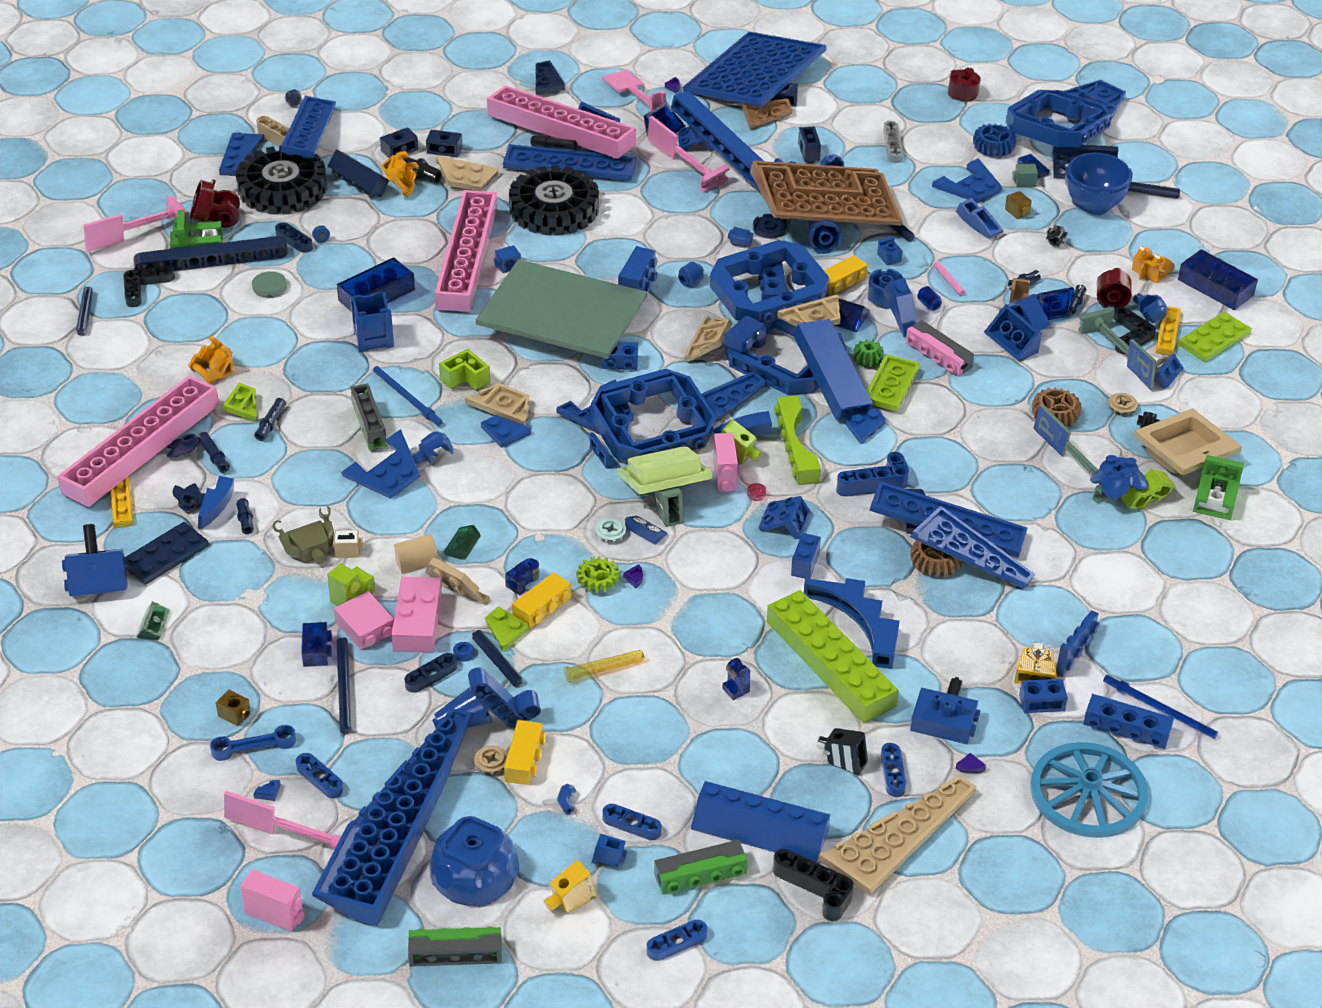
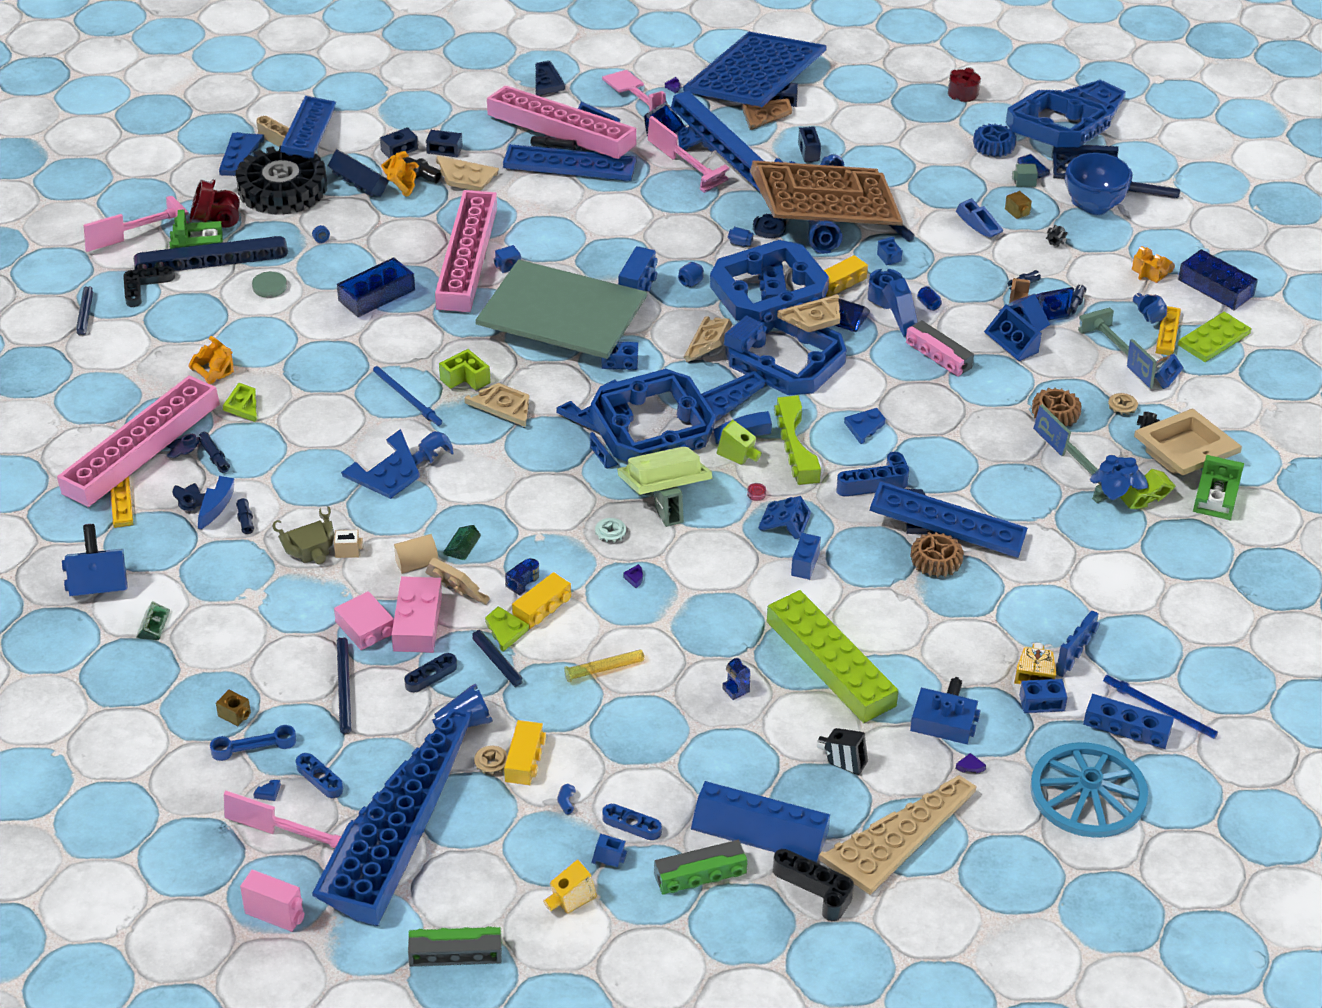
dark blue plate [124,521,209,585] -> none
dark blue pin [254,398,286,441] -> none
dark blue beam [275,222,313,253] -> none
dark blue piece [285,89,302,106] -> none
clear blue brick [301,622,332,667] -> none
lime brick [327,563,375,606] -> none
blue container [350,292,394,352] -> none
dark grey piece [350,383,387,450] -> none
blue rock [430,816,519,906] -> none
blue tile [453,642,474,662] -> none
blue beam [468,667,541,728] -> none
blue wing [481,415,531,448] -> none
black wheel [509,165,599,236] -> none
lime gear [577,556,619,593] -> none
blue slope [625,515,667,544] -> none
blue beam [646,920,707,961] -> none
bright pink brick [713,433,738,492] -> none
blue brick [793,319,873,420] -> none
blue arch [803,578,900,669] -> none
bright green gear [853,339,884,368] -> none
lime plate [867,354,920,412] -> none
blue beam [881,743,906,797] -> none
light grey beam [883,121,903,163] -> none
blue wing [910,506,1035,589] -> none
blue wing [932,158,1002,203] -> none
bright pink bar [934,261,965,296] -> none
dark red brick [1097,268,1132,309] -> none
black beam [1113,306,1156,354] -> none

